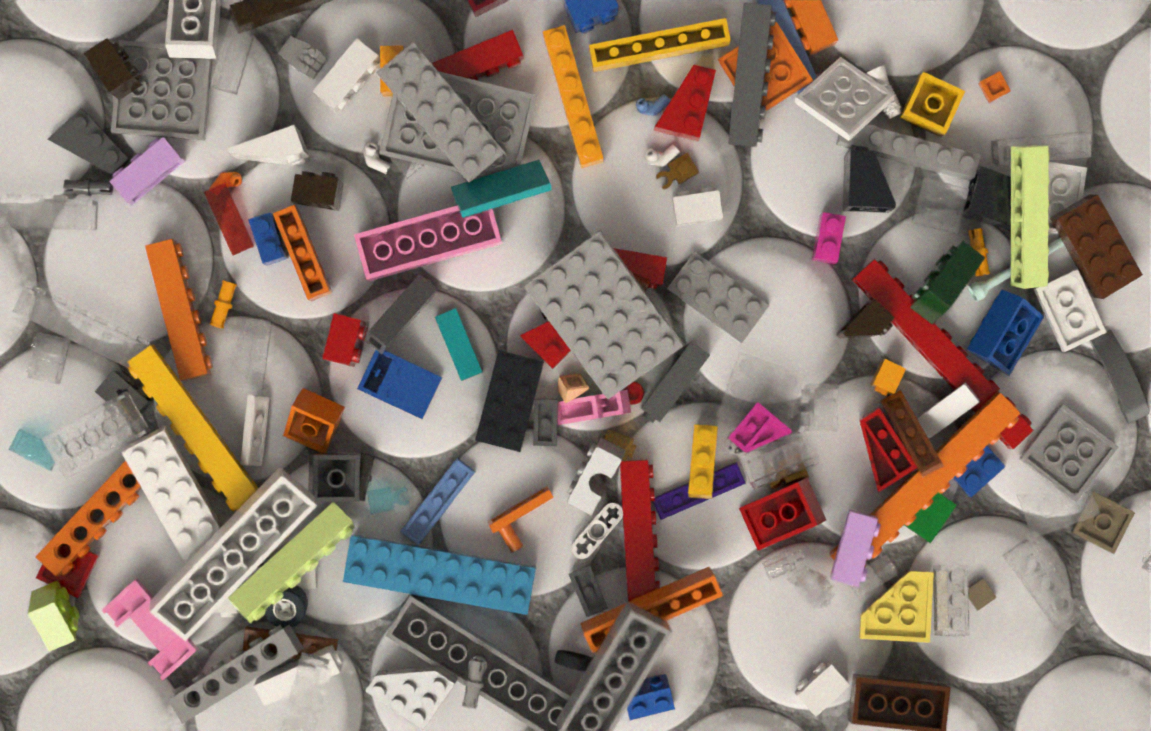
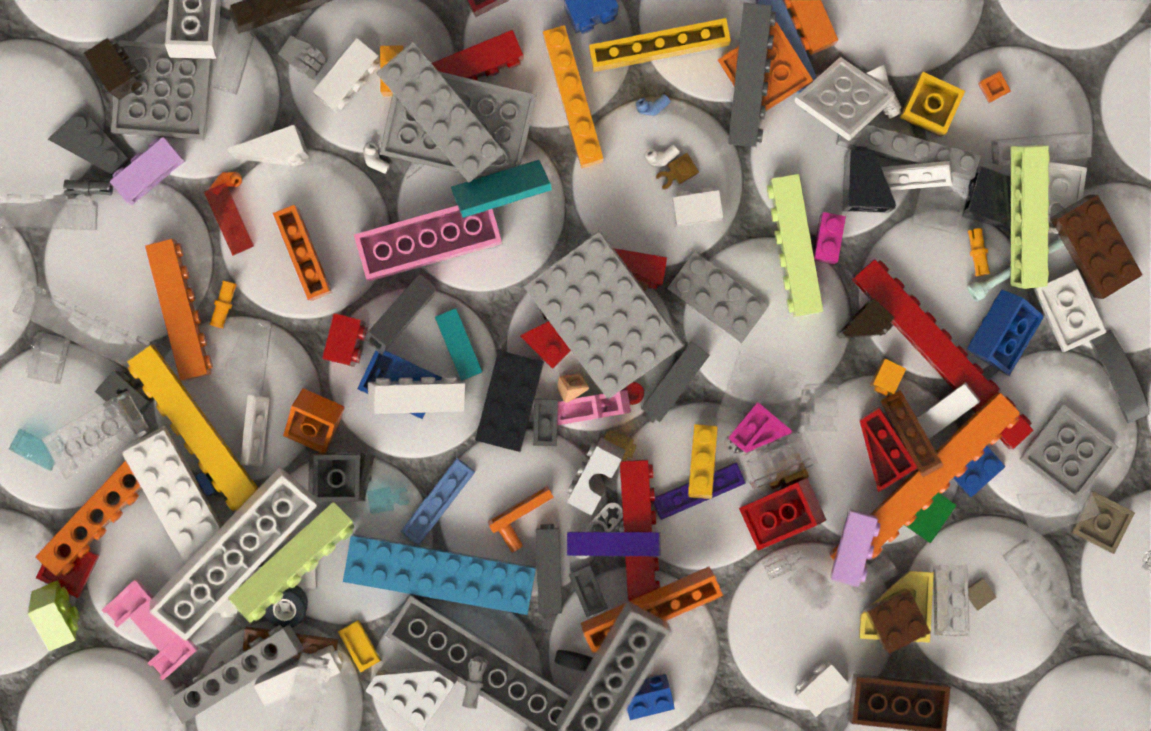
blue brick [249,212,288,266] -> none
dark brown brick [291,171,344,211] -> none
red wedge [654,65,716,141] -> none
dark green brick [910,241,985,324] -> none
none -> blue tile [195,472,218,496]
none -> yellow tile [338,620,381,672]
none -> white brick [368,376,465,414]
none -> dark grey brick [536,524,562,614]
none -> dark purple tile [567,532,661,556]
none -> yellowish green brick [766,174,823,317]
none -> reddish brown brick [864,588,931,654]
none -> white tile [881,161,953,191]

